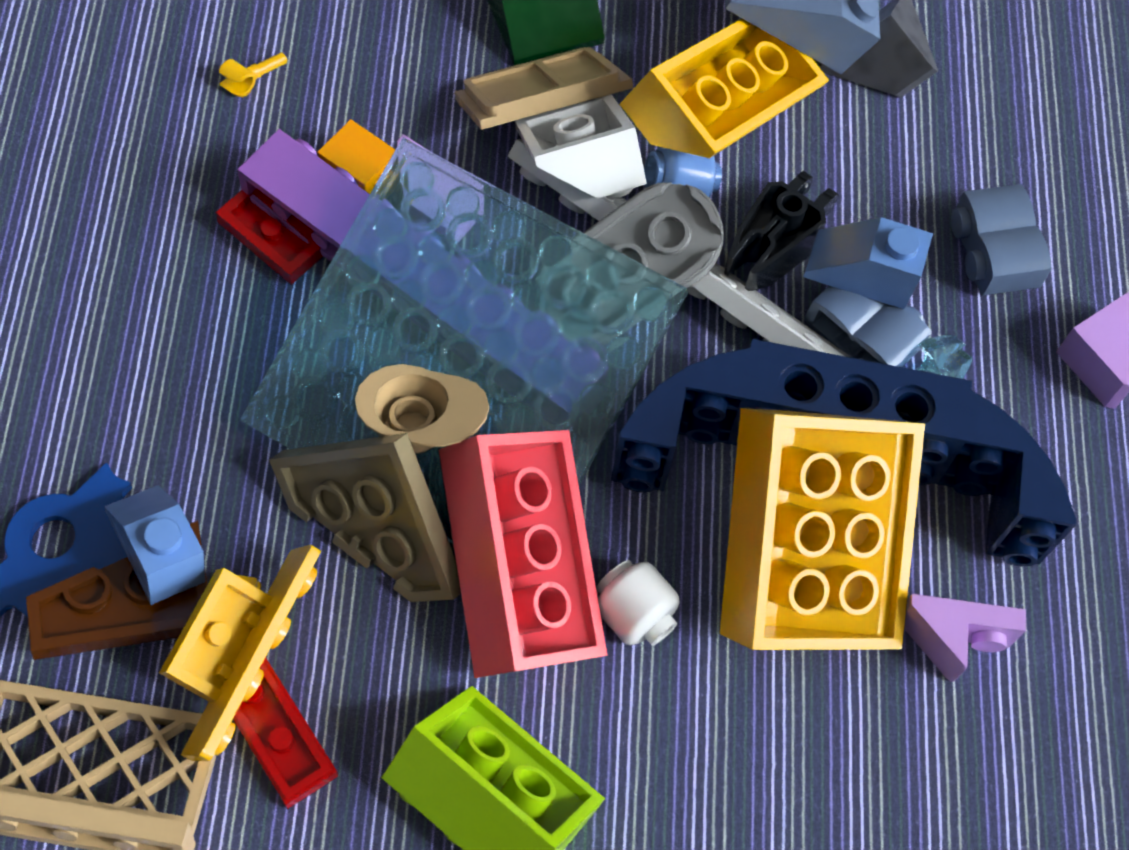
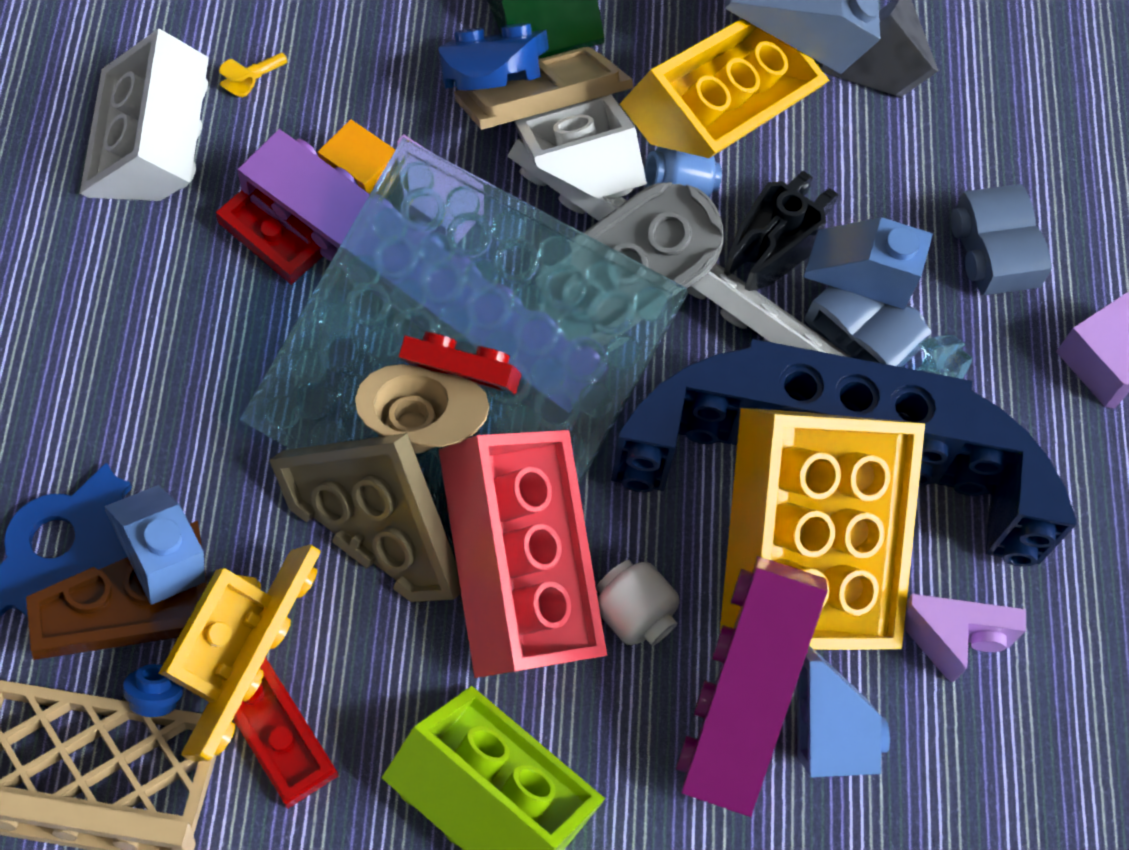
none -> white slope [80,28,209,201]
none -> blue plate [123,664,184,717]
none -> red plate [398,331,522,395]
none -> blue slope [438,23,549,91]
none -> magenta brick [675,556,828,817]
none -> medium blue slope [797,645,890,778]

